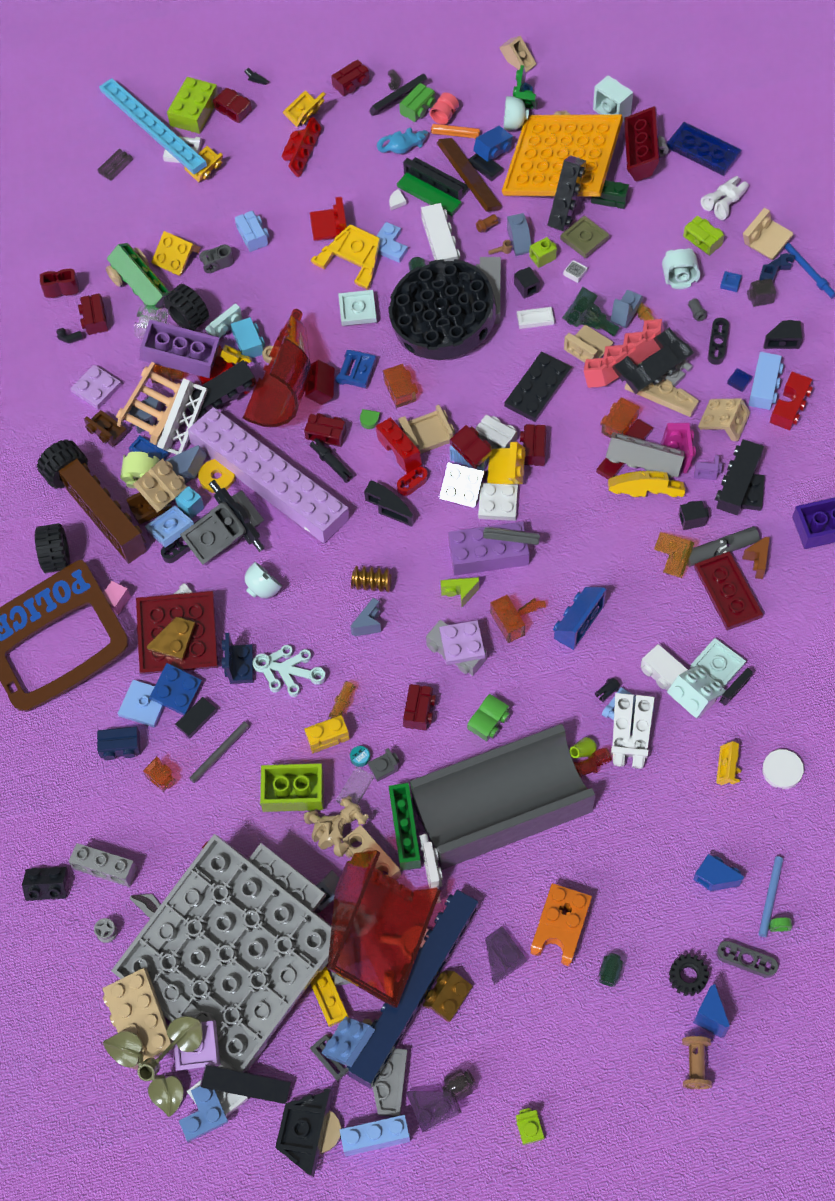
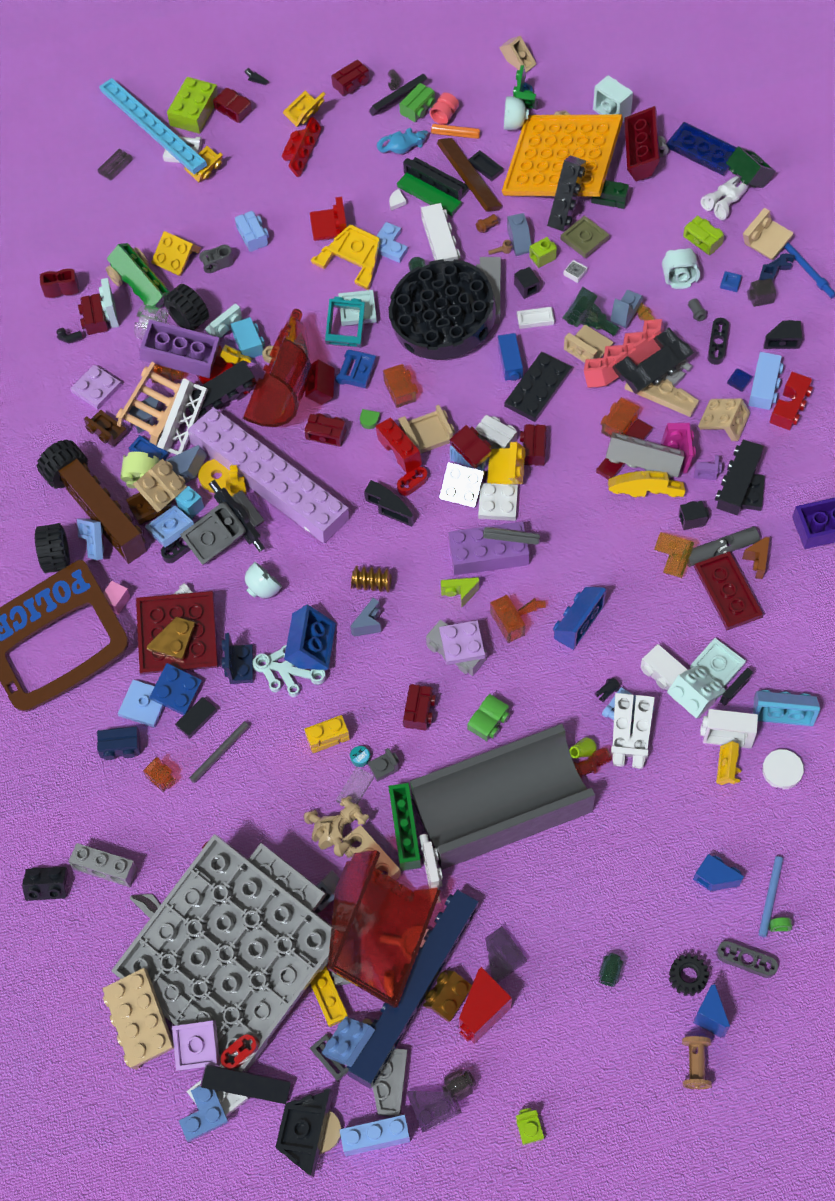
light grey wheel [94,918,118,943] -> none
olive plant [103,1016,203,1117] -> none
lime brick [260,763,324,812] -> none
black pin [310,438,354,483] -> none
clear yellow pin [329,681,356,718] -> none
blue brick [473,126,513,162] -> none
orange brick [530,883,592,967] -> none
none -> light blue plate [77,518,104,560]
none -> light aqua plate [99,278,119,328]
none -> red beam [221,1034,259,1069]
none -> yellow plate [226,465,247,496]
none -> blue slope [284,604,336,670]
none -> teal window [325,297,365,348]
none -> red slope [459,967,512,1044]
none -> blue brick [498,333,523,381]
none -> white window [700,709,758,749]
none -> dark green brick [726,146,776,188]
none -> medium azure slope [753,690,820,726]

